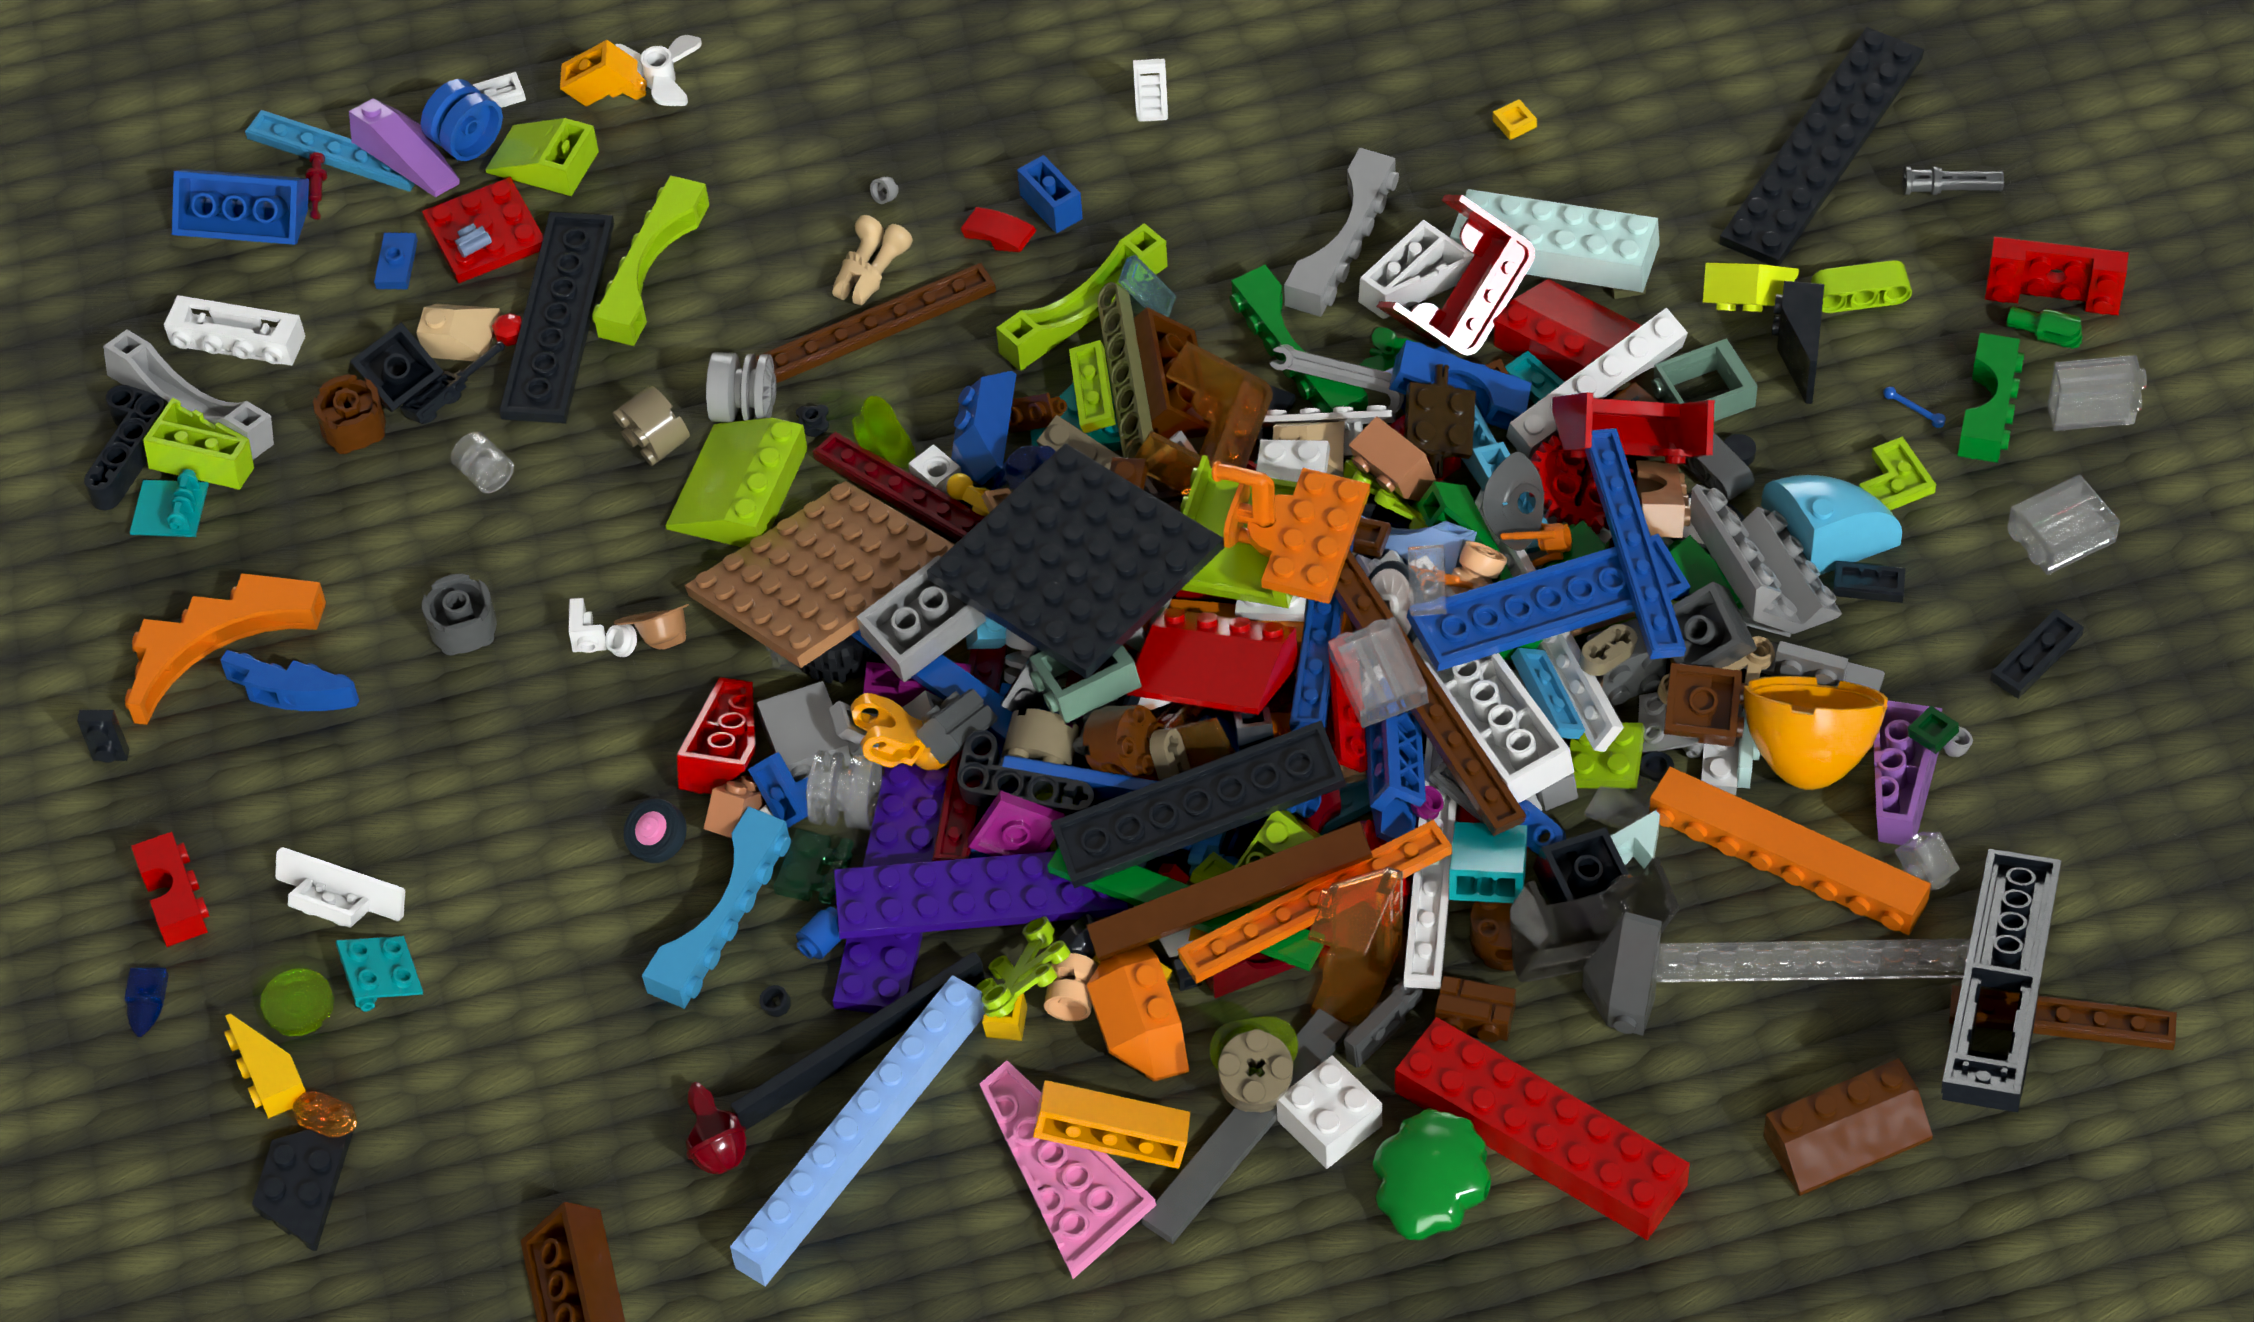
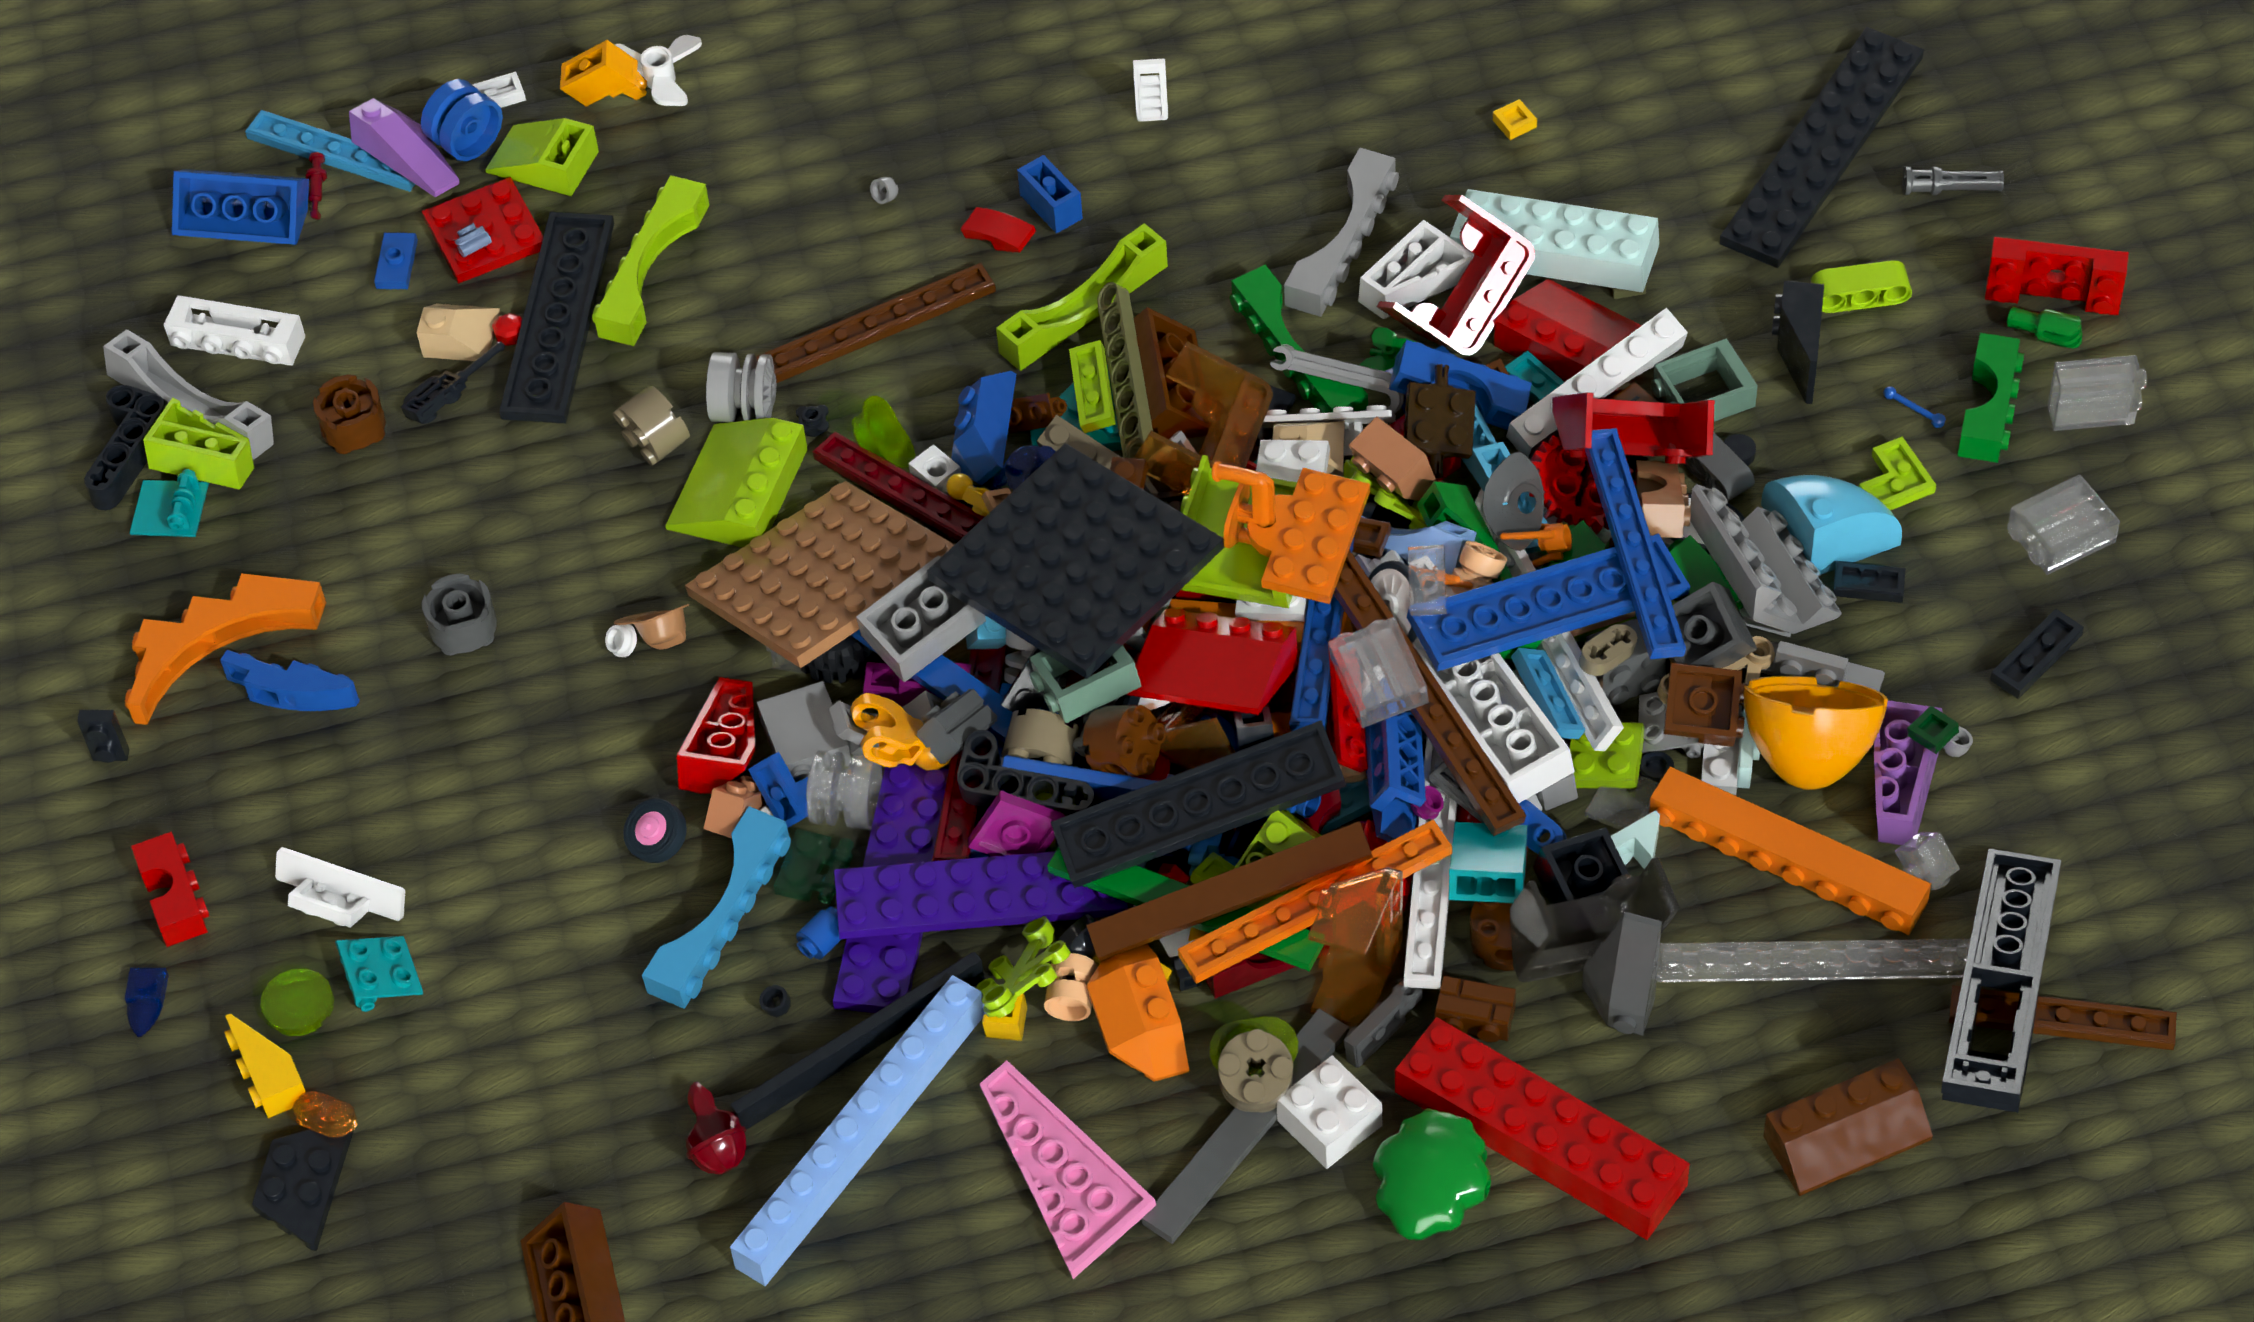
black slope [348,322,444,412] -> none
clear wheel [451,431,514,494] -> none
white bracket [569,598,607,653] -> none
tan piece [832,215,913,306] -> none
light orange brick [1033,1080,1190,1169] -> none
clear light blue plate [1118,255,1177,317] -> none
dark tan beam [1149,729,1191,781] -> none
neon yellow slope [1703,263,1799,312] -> none

